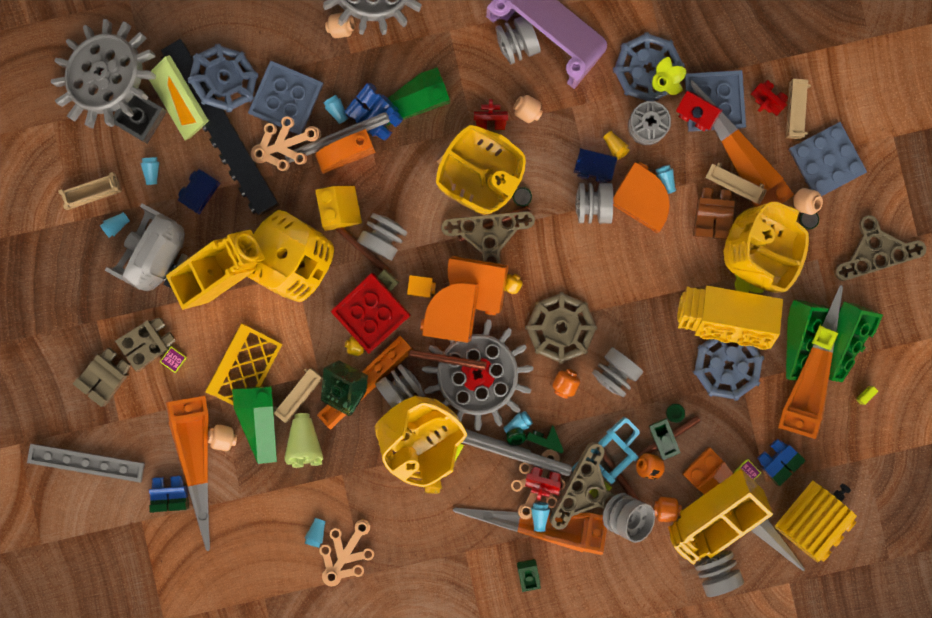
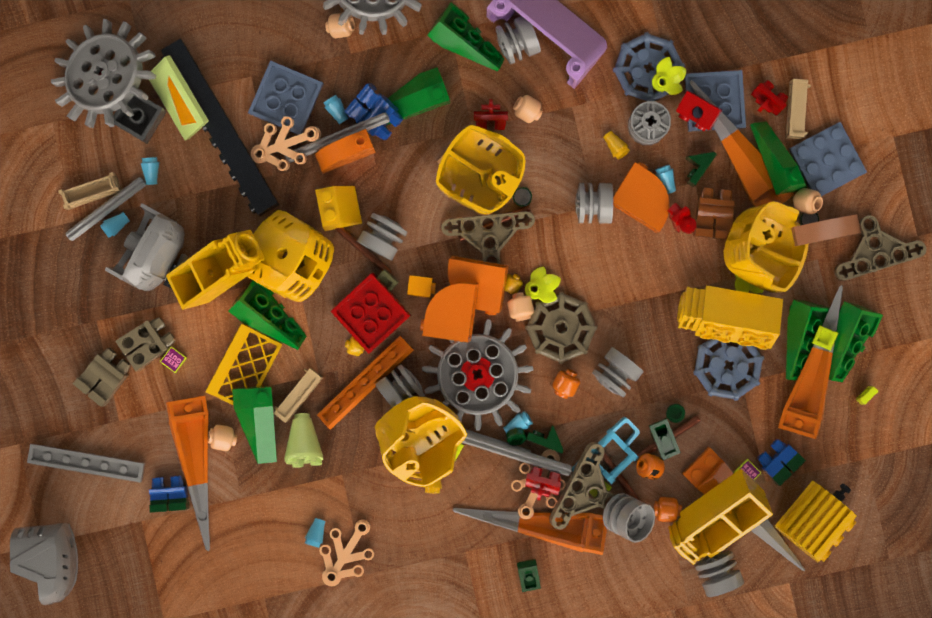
clear blue brick [178,169,221,215] -> none
sand blue plate [188,44,258,112] -> none
clear green slope [321,360,368,416] -> none
copper bar [409,350,486,370] -> none
medium azure cone [531,502,550,532] -> none
clear blue brick [573,148,617,183] -> none
tan container [705,162,767,204] -> none
none -> light grey piece [10,523,78,605]
none -> light grey axle [65,177,146,241]
none -> green wedge [228,280,307,350]
none -> green wedge [427,2,505,71]
none -> light nougat head [507,292,534,322]
none -> neon yellow plate [525,267,561,303]
none -> red hips [667,203,697,234]
none -> dark green slope [685,152,717,187]
none -> green wedge [750,121,807,195]
none -> nougat slope [791,214,861,247]

